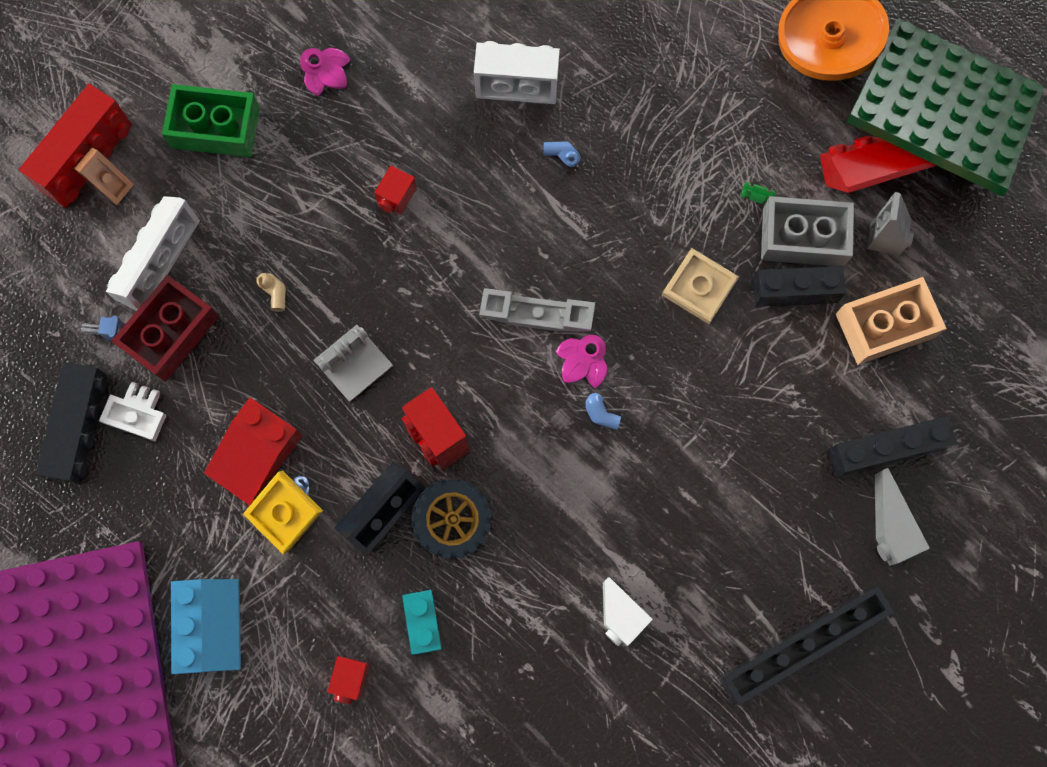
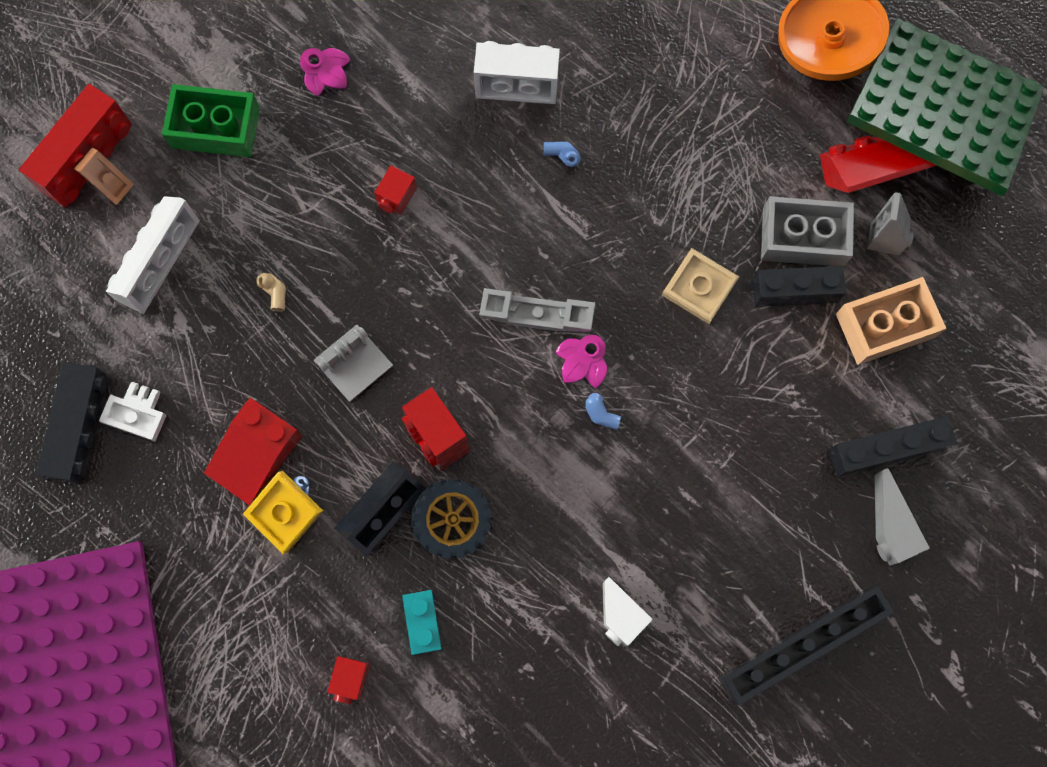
medium blue piece [81,316,125,341] -> none
dark red brick [111,275,219,382] -> none
dark azure slope [171,579,241,674] -> none
green piece [741,182,776,204] -> none

